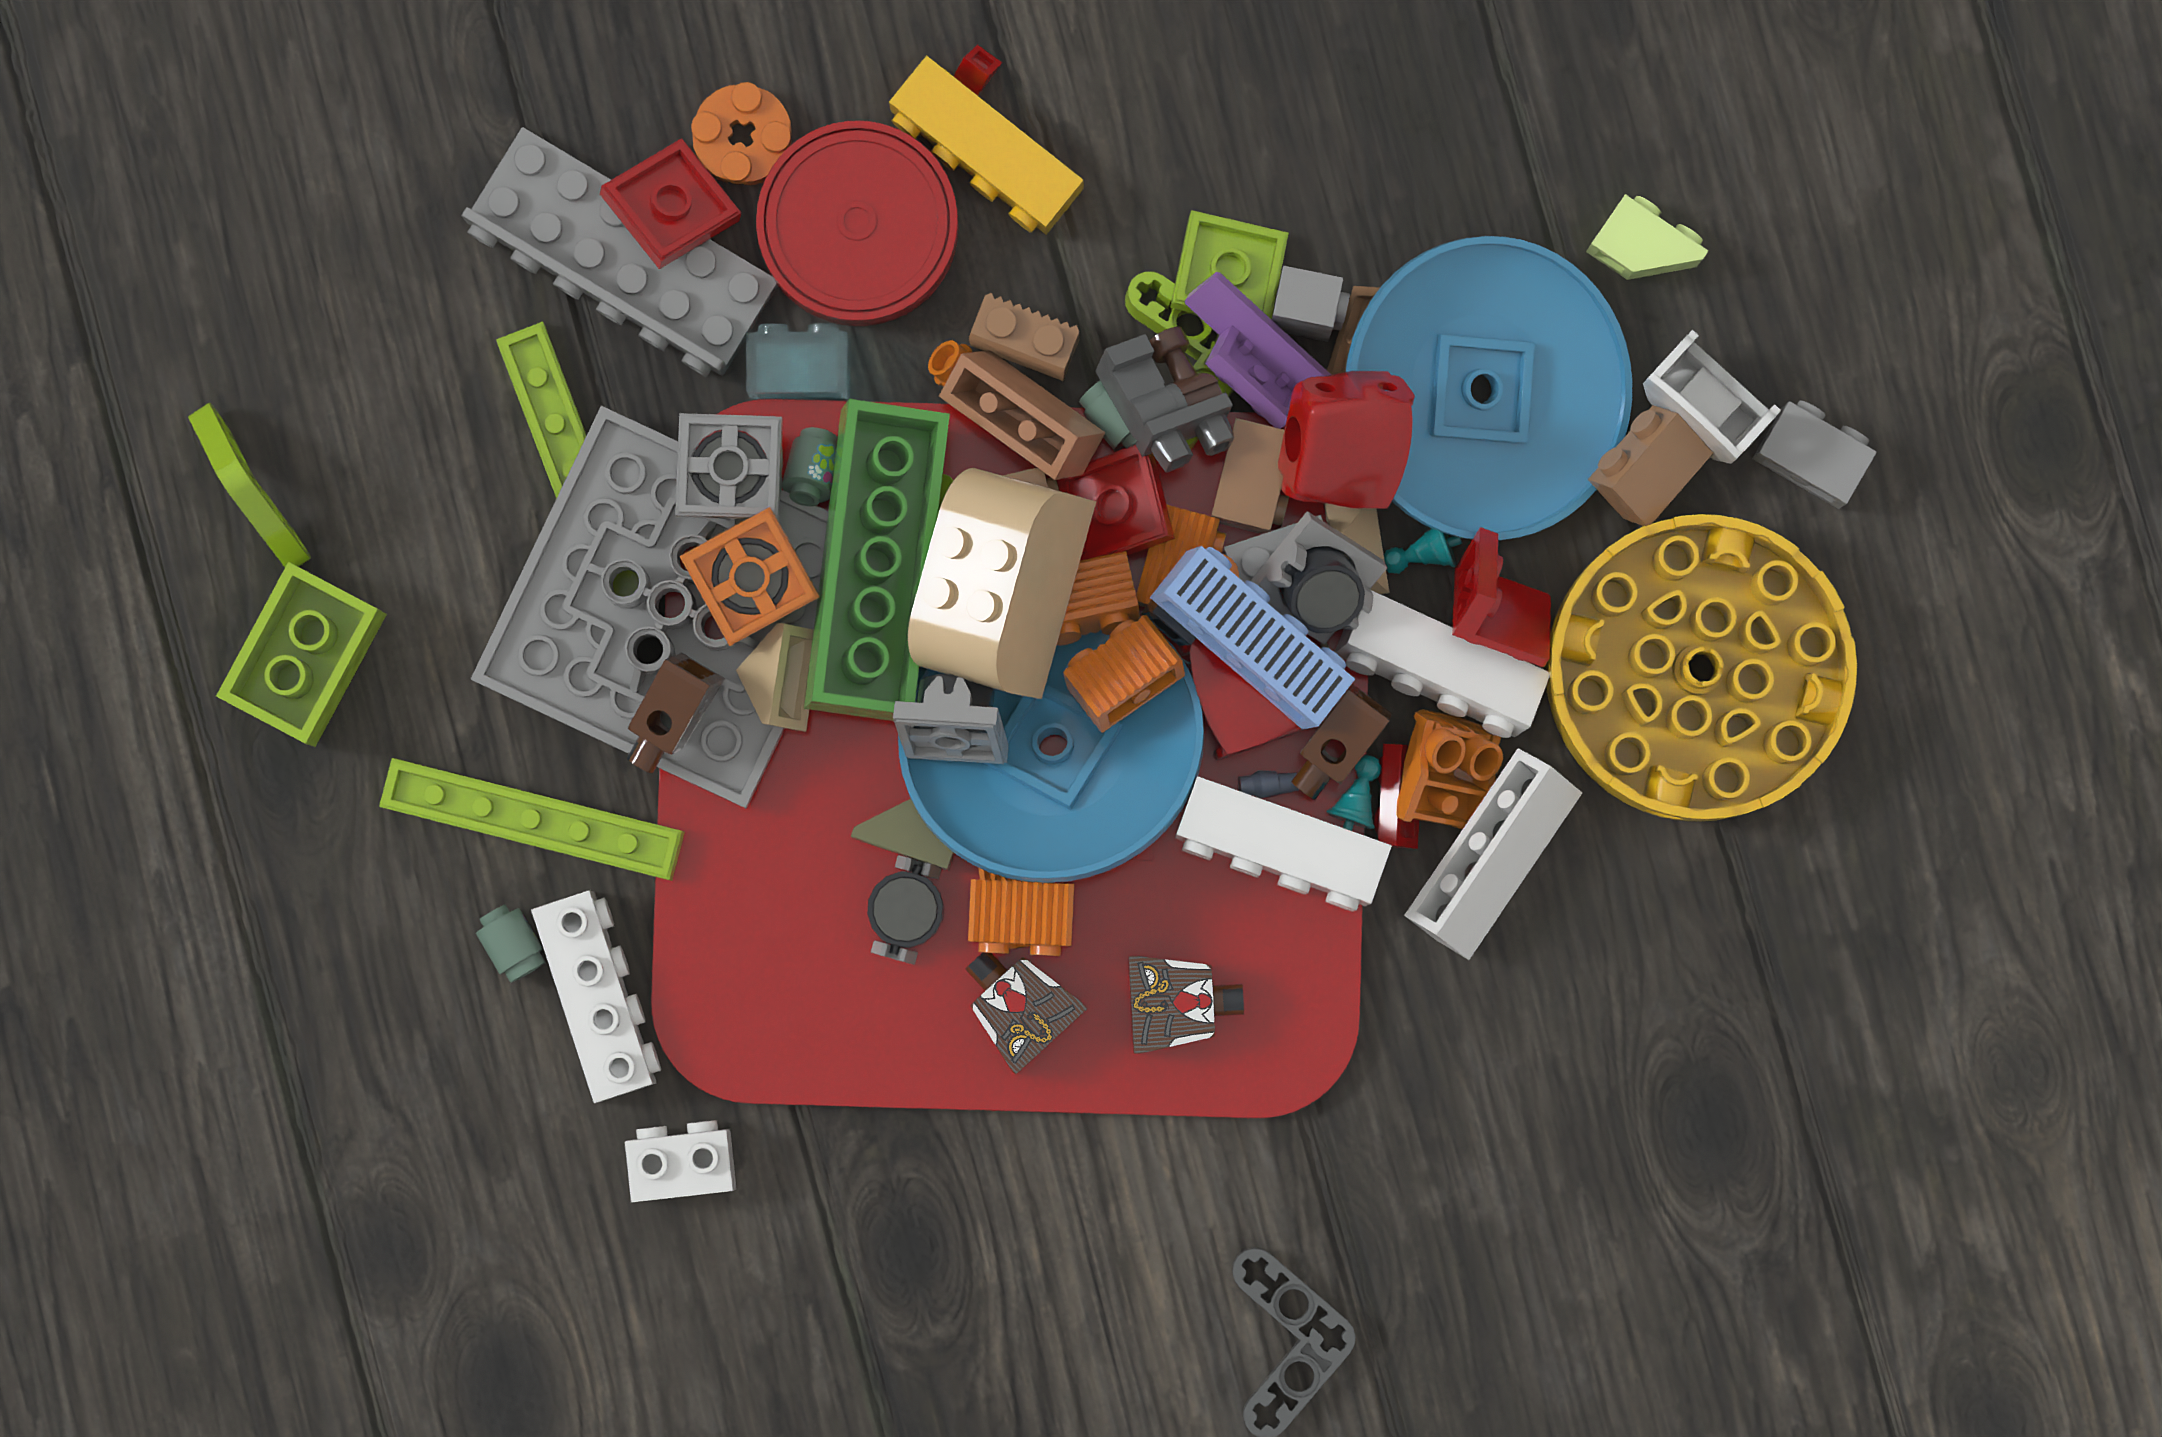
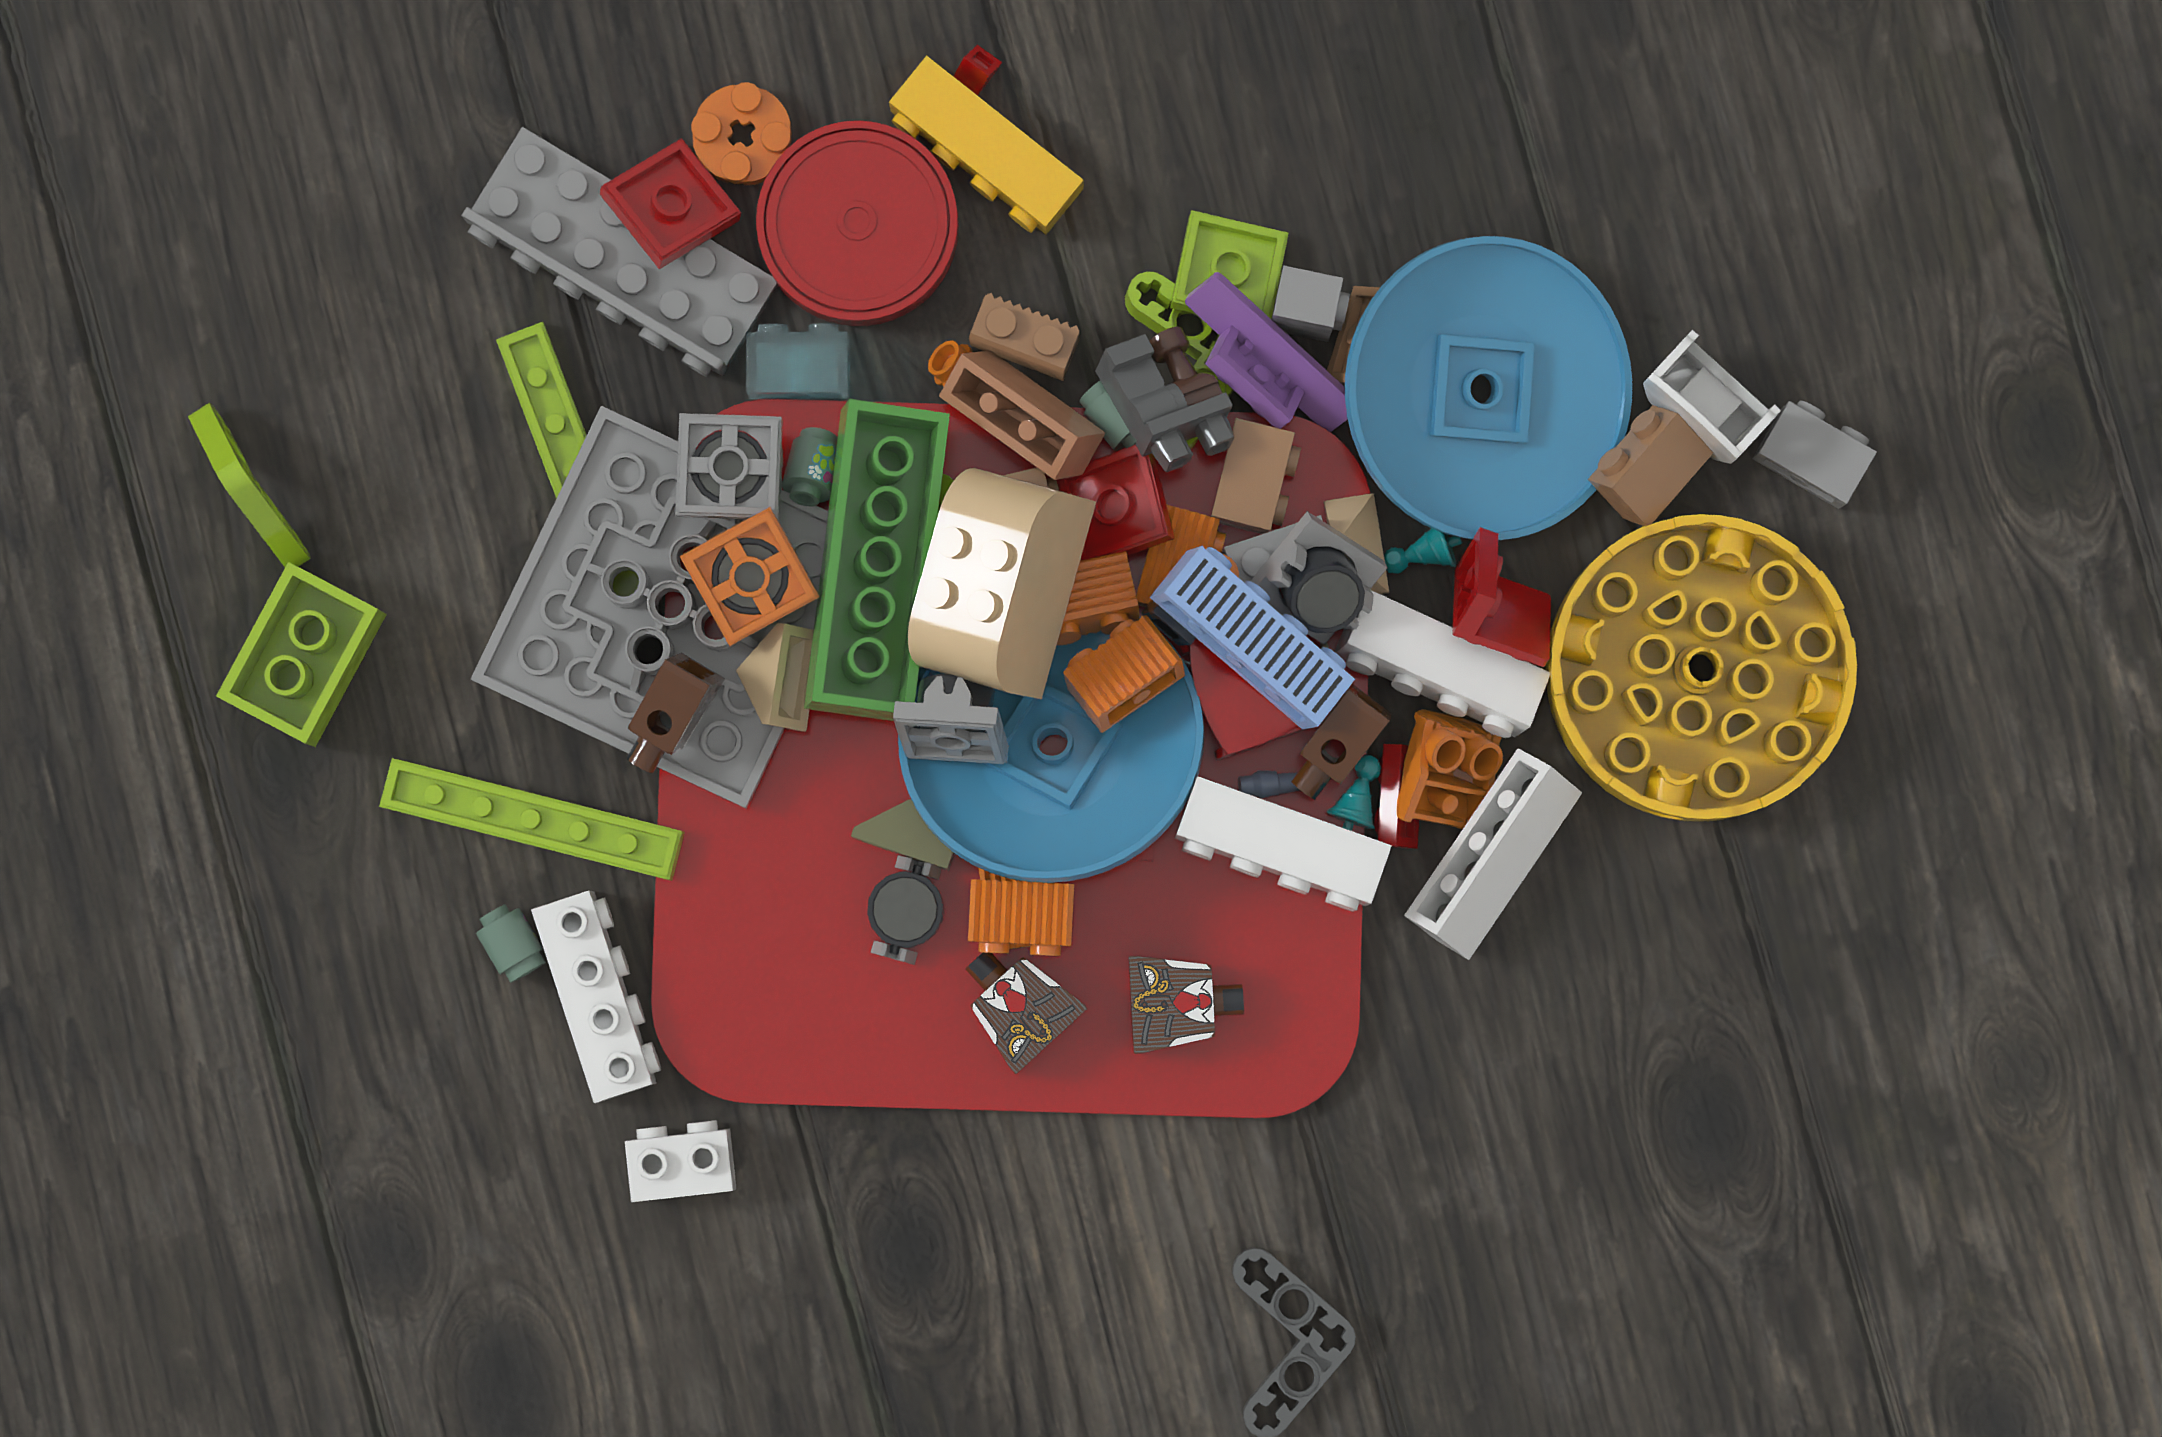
red piece [1278,371,1415,508] -> none
yellowish green slope [1586,194,1708,280] -> none

